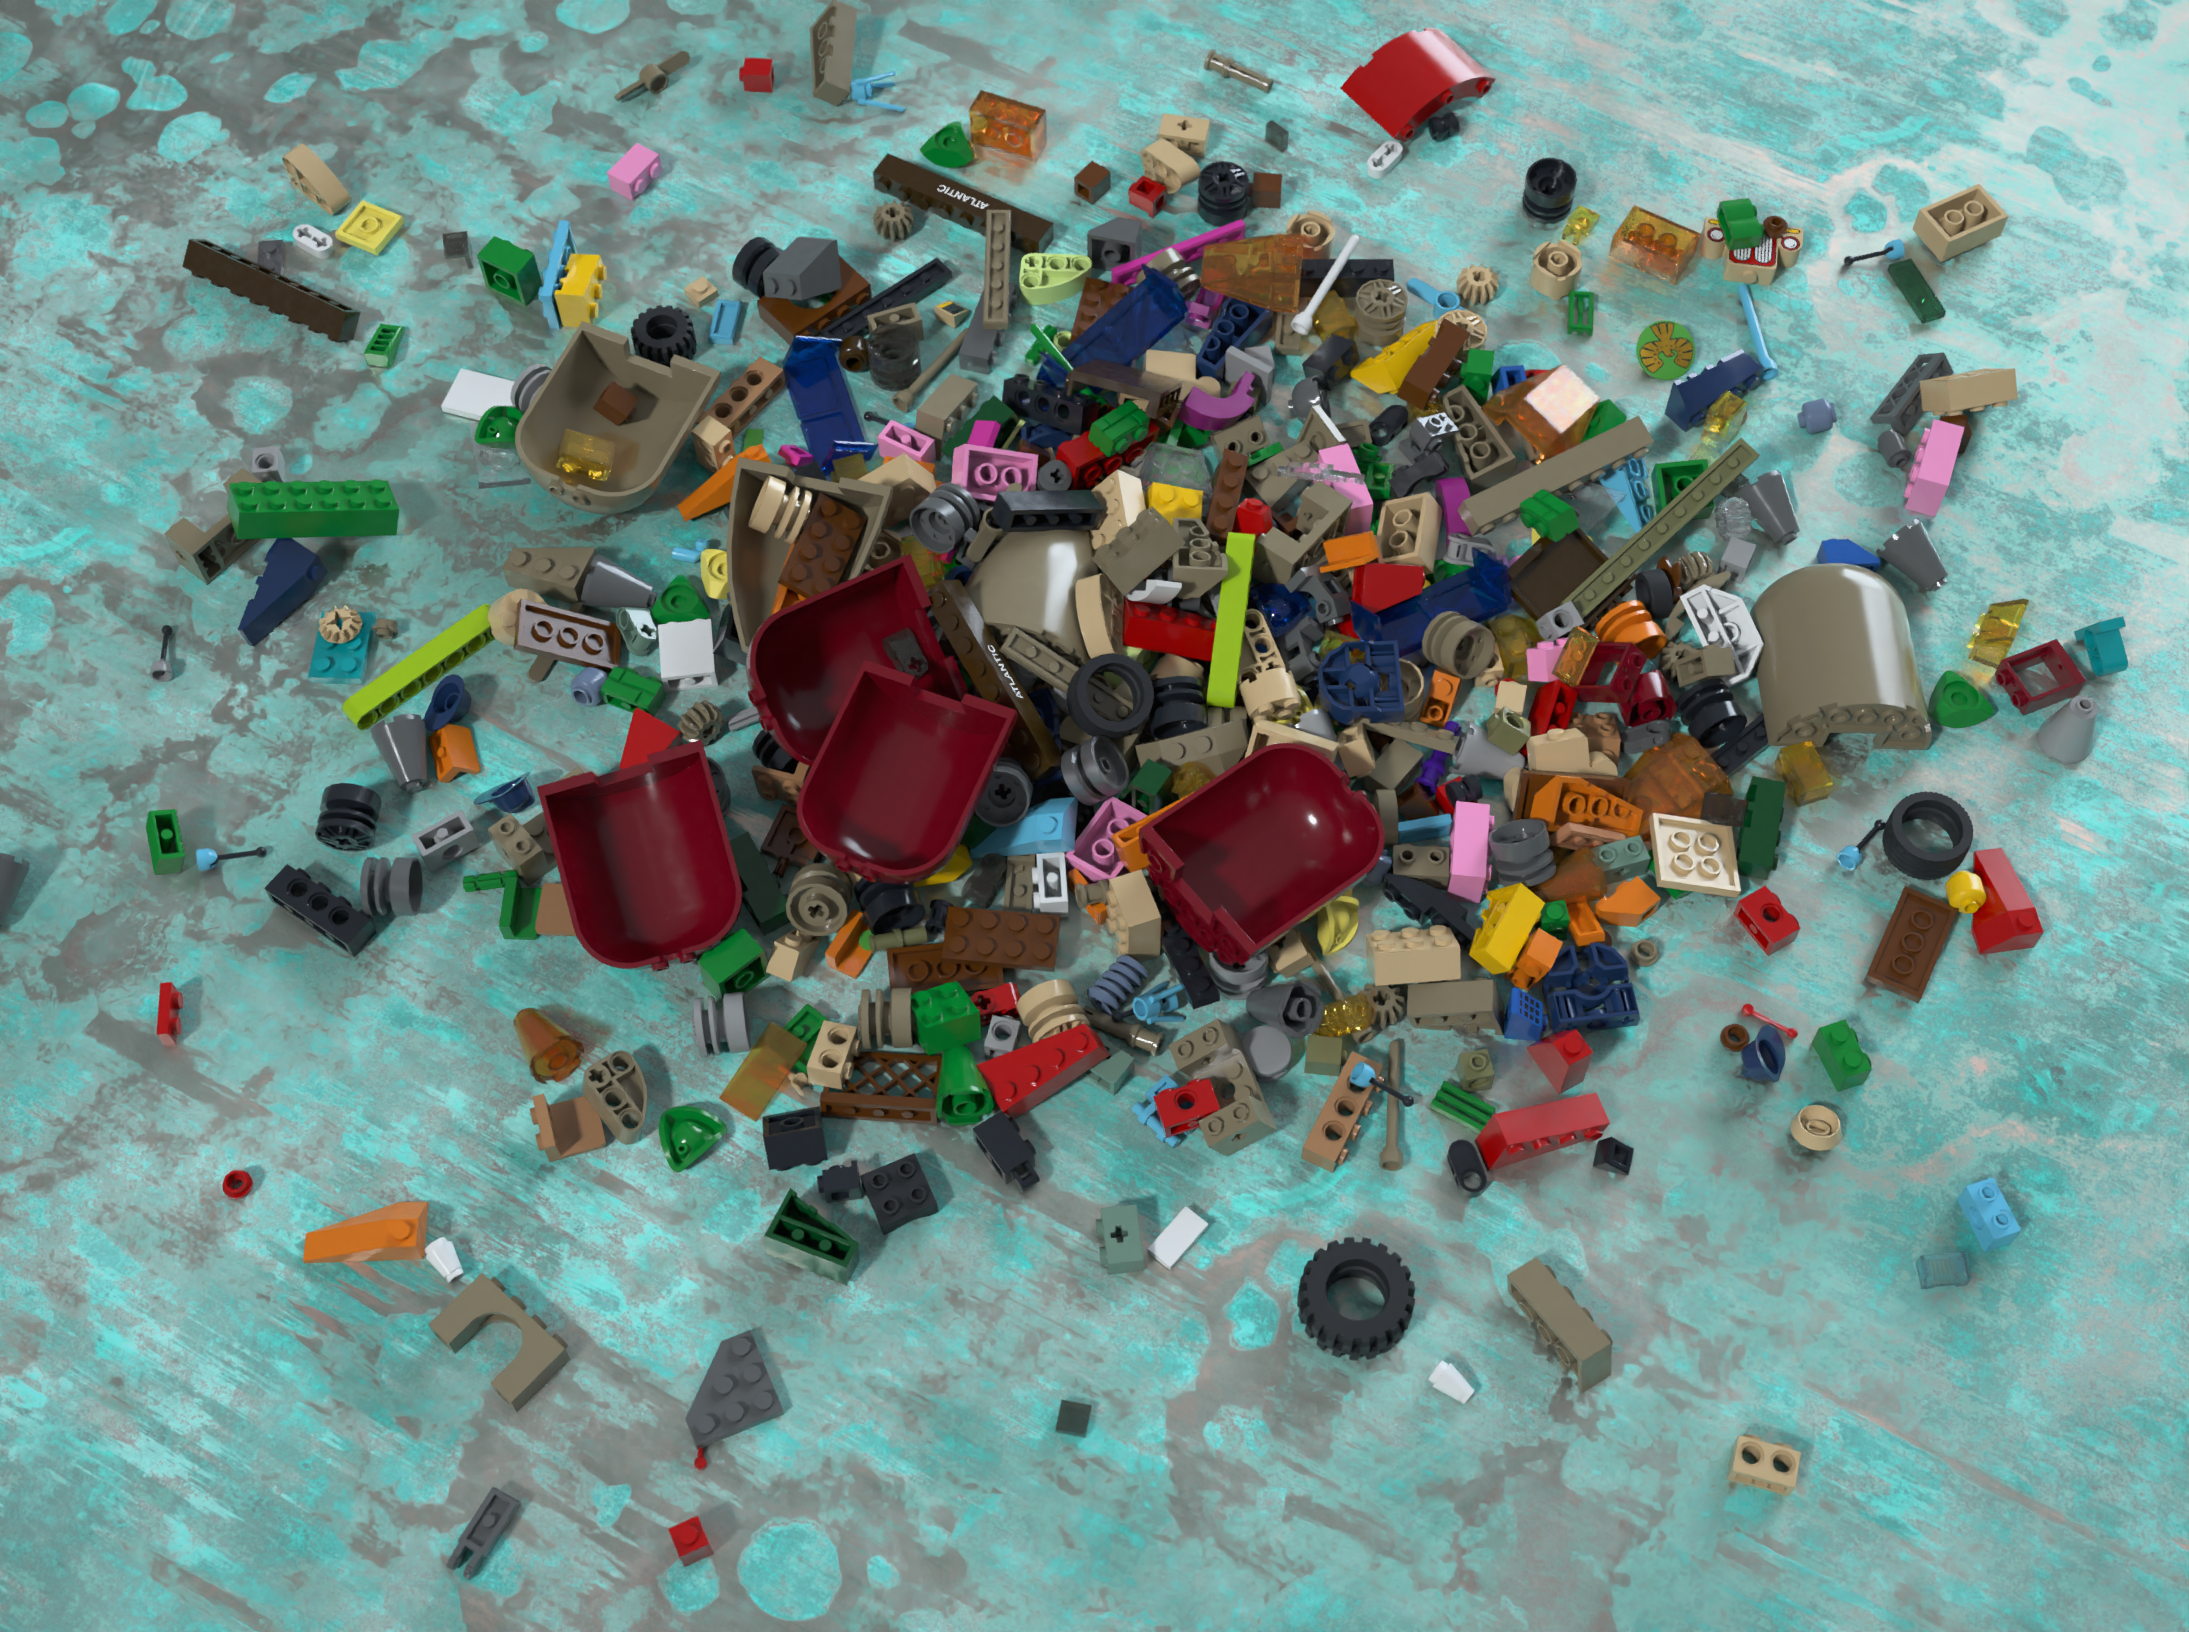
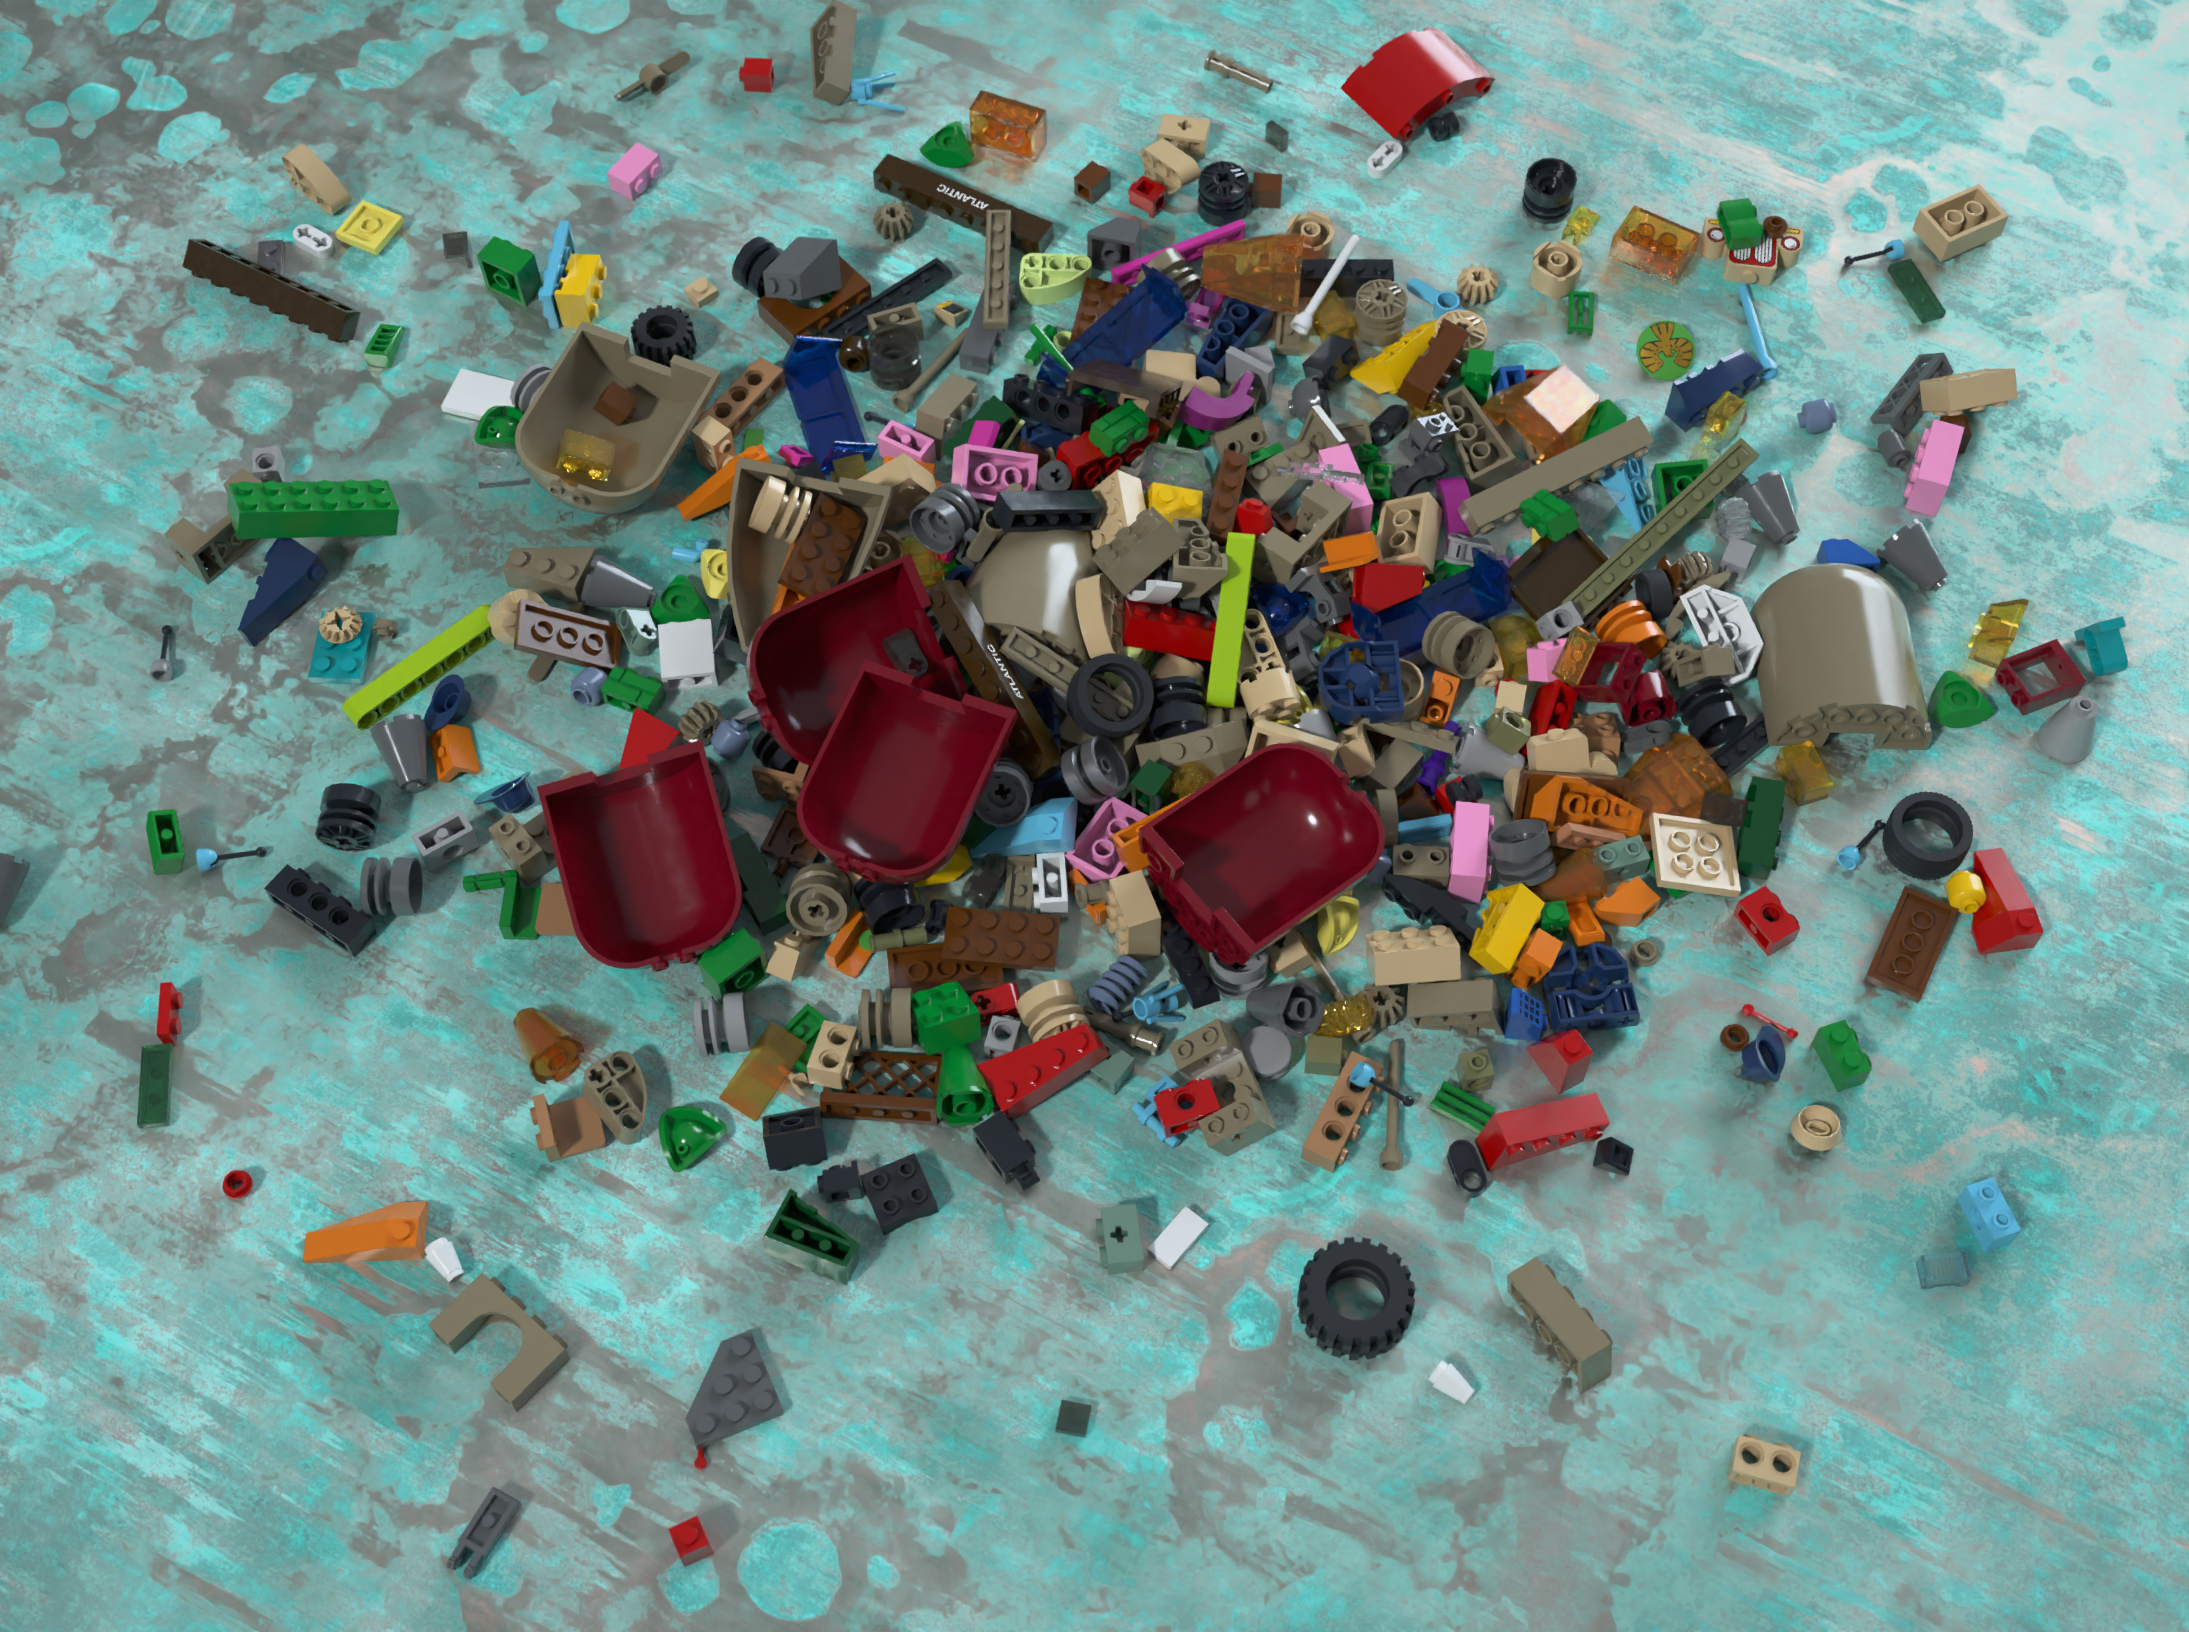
medium azure tile [708,299,743,345] -> none
none -> clear green tile [137,1043,174,1129]
none -> sand blue head [711,718,751,760]

